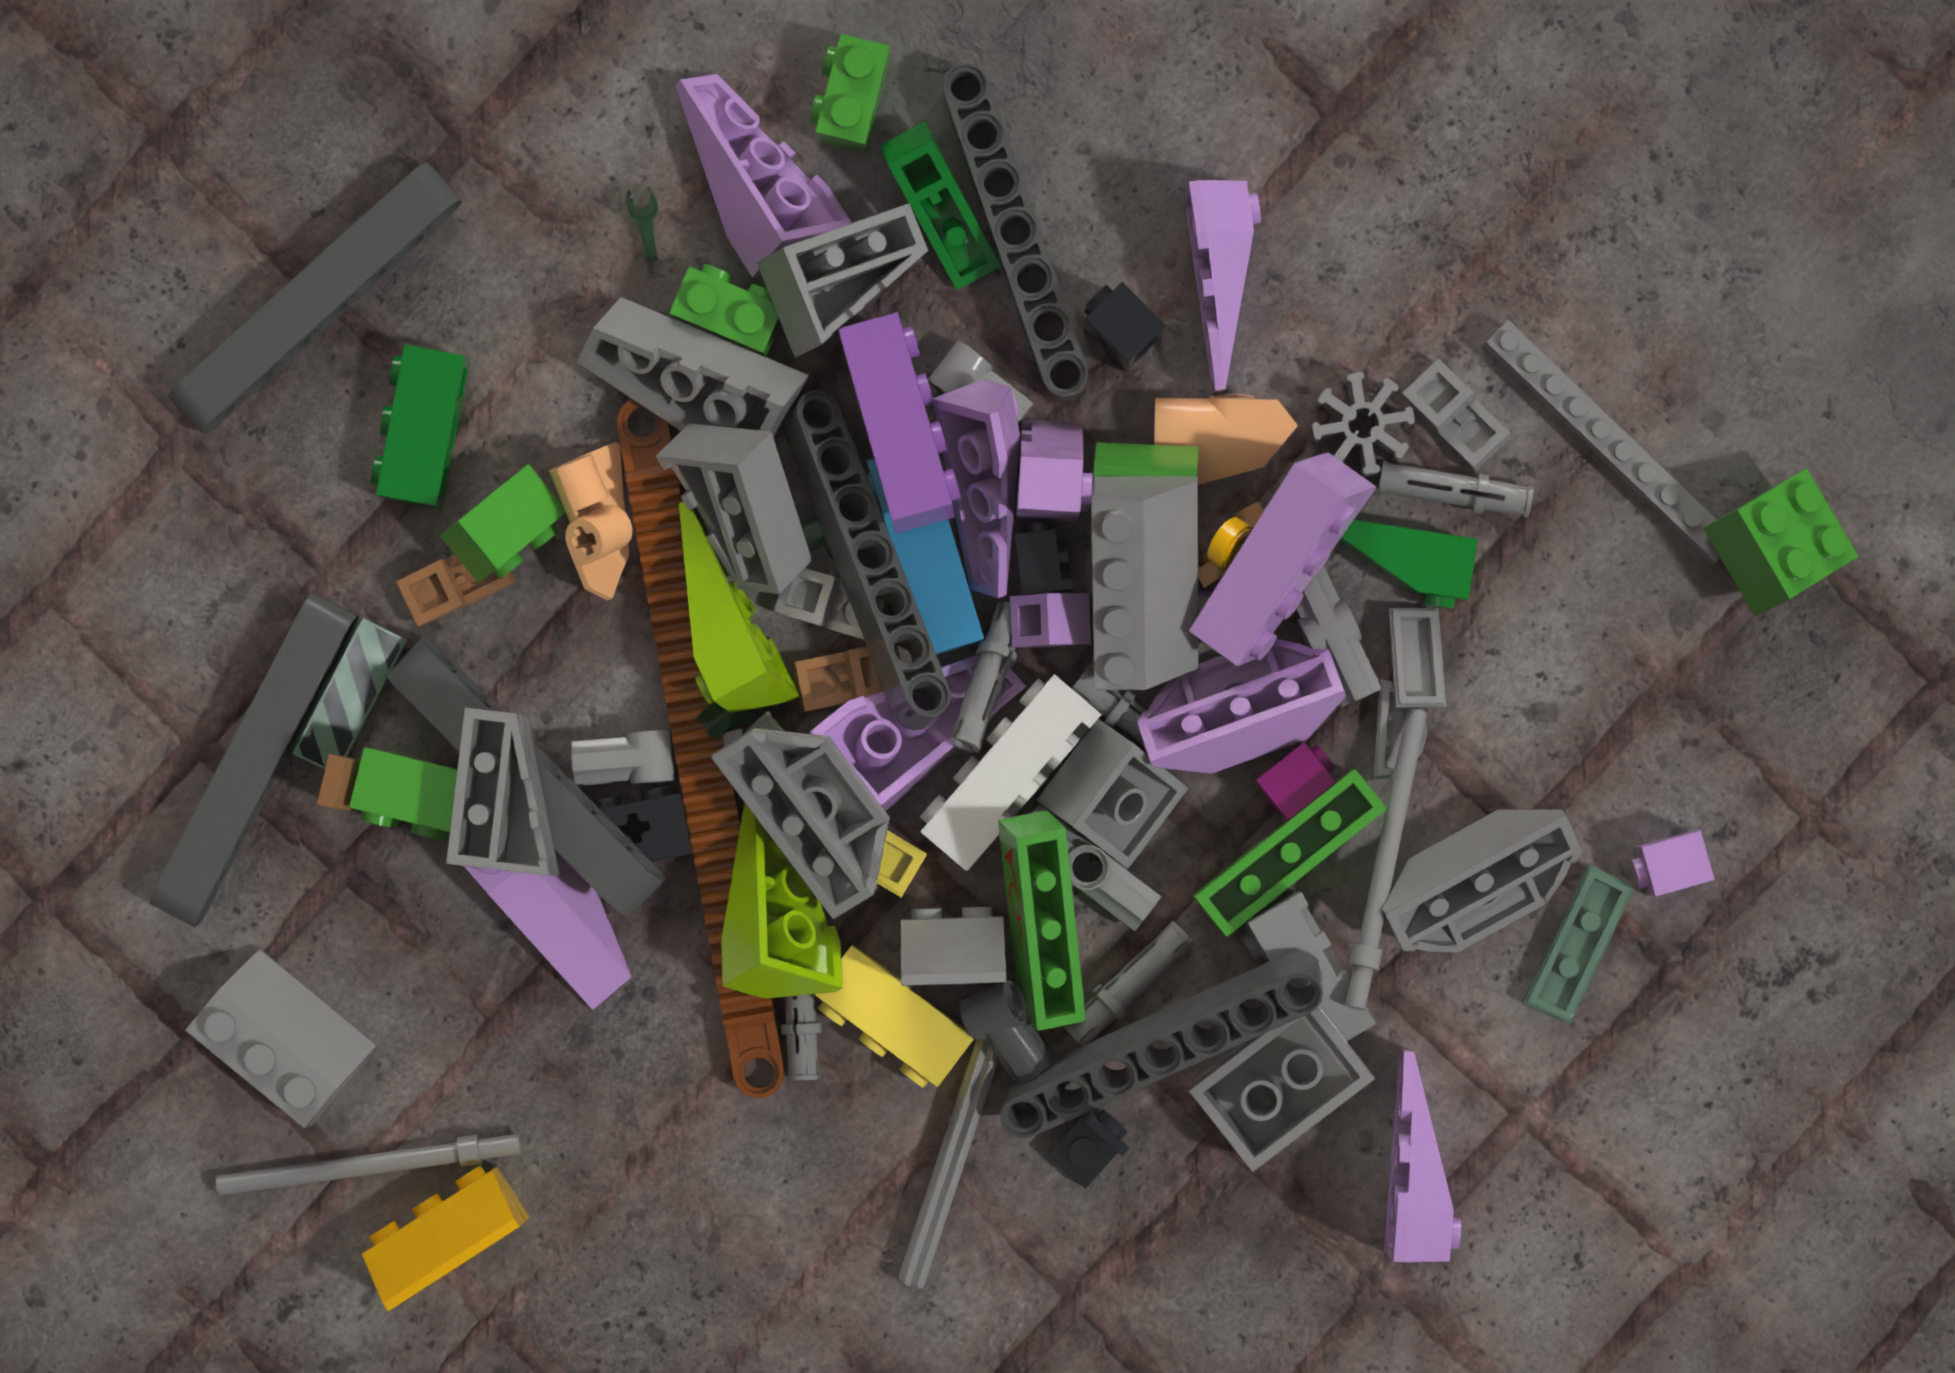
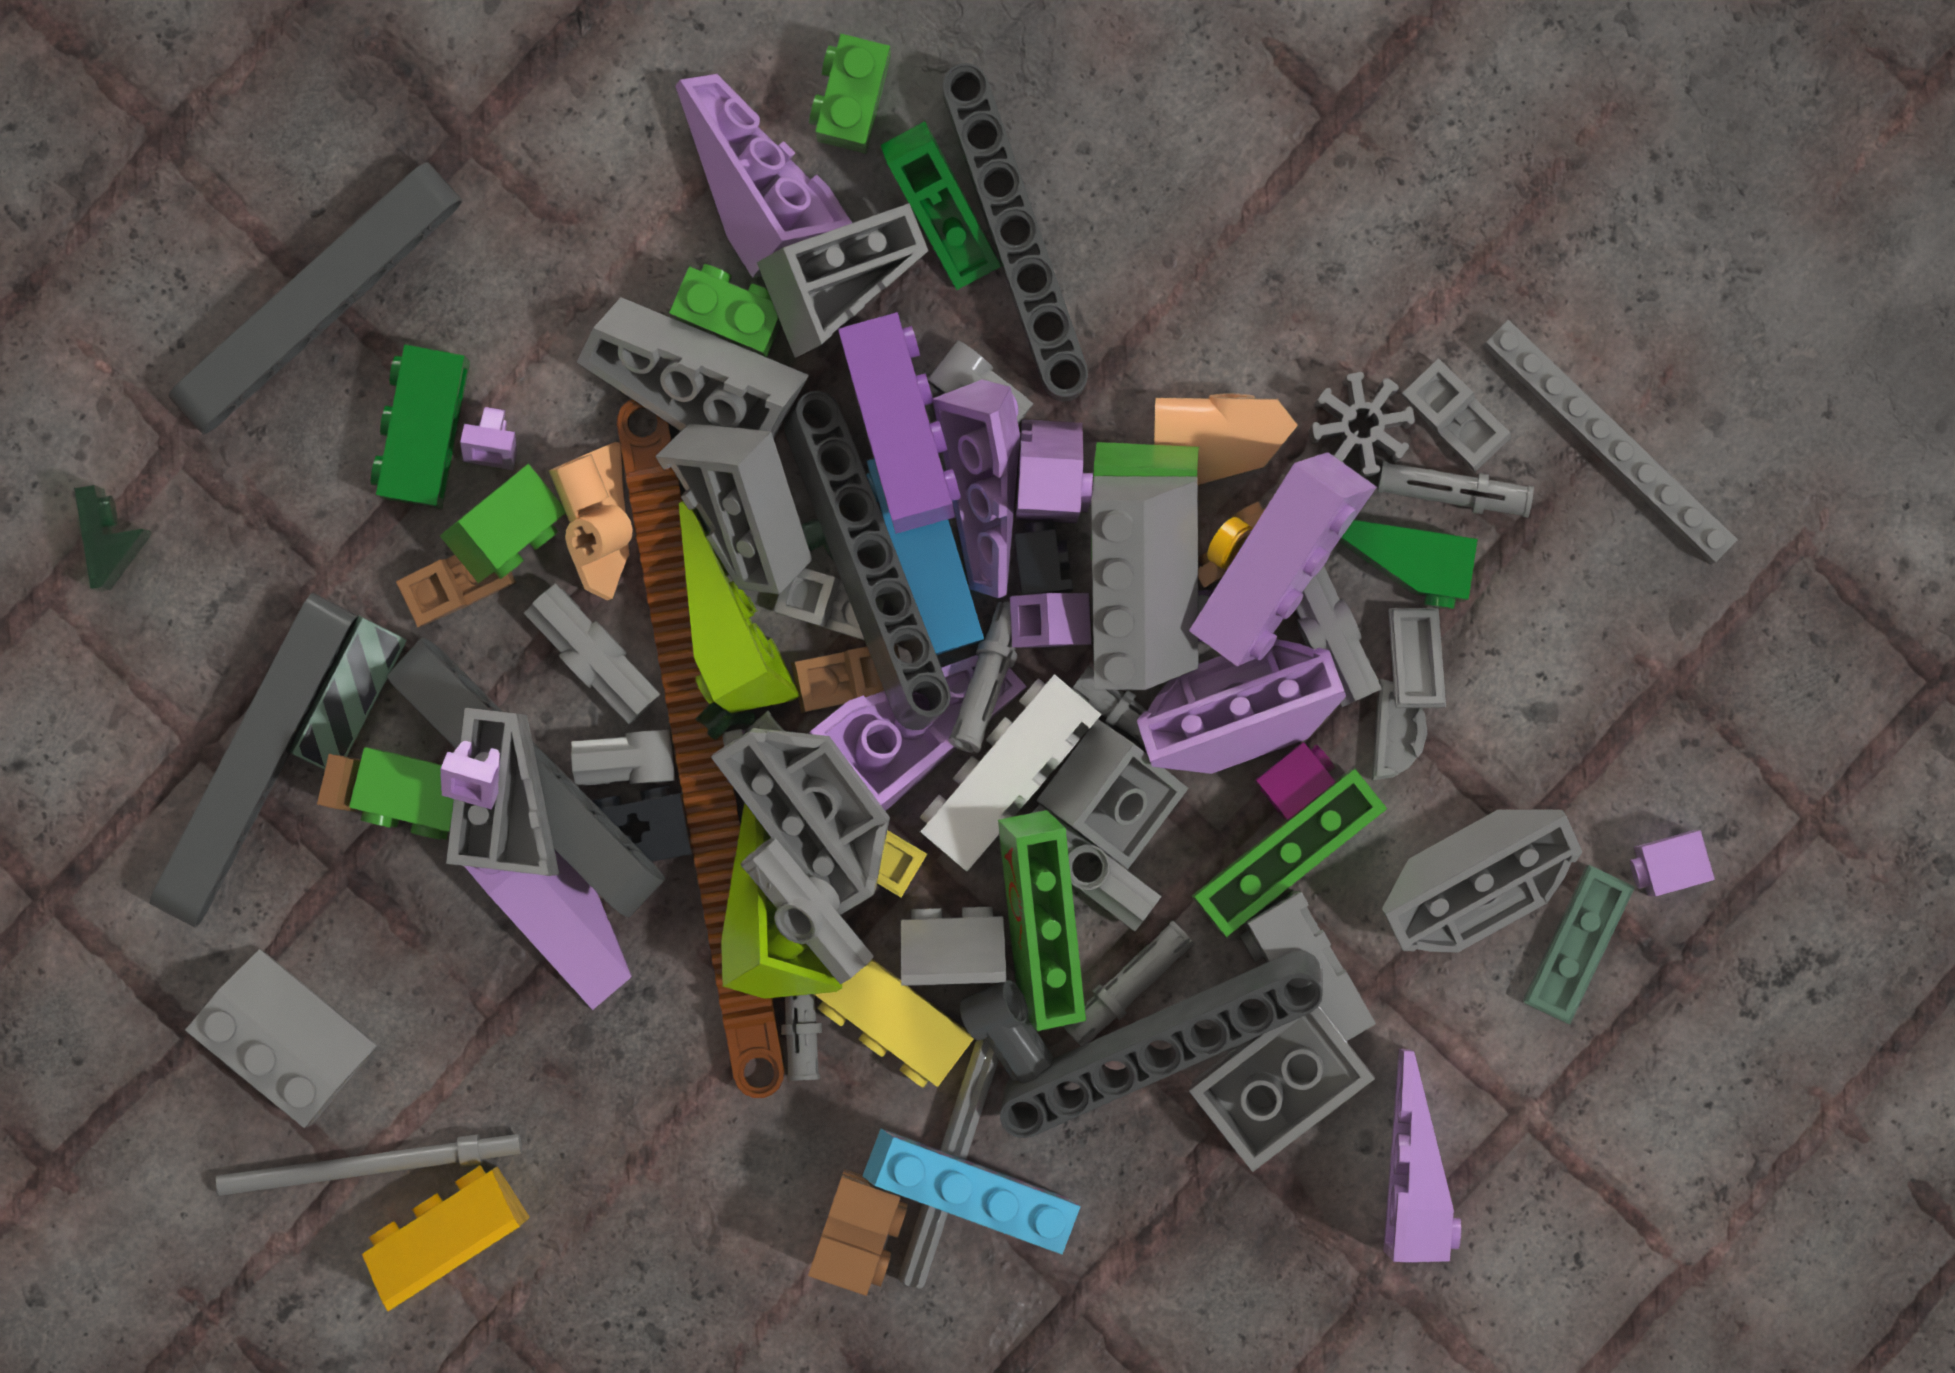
clear green hand [625,186,658,261] -> none
black bracket [1047,1109,1129,1189] -> none
black brick [1083,282,1166,372] -> none
lavender wedge [1184,180,1261,395] -> none
light grey bar [1345,708,1427,1011] -> none
bright green brick [1703,468,1859,616] -> none
none -> clear green slope [74,485,152,592]
none -> lavender tile [440,741,500,810]
none -> lavender tile [460,407,517,470]
none -> light grey piece [524,584,661,724]
none -> light grey piece [740,837,874,984]
none -> medium nougat brick [808,1169,908,1296]
none -> medium azure brick [862,1129,1081,1254]

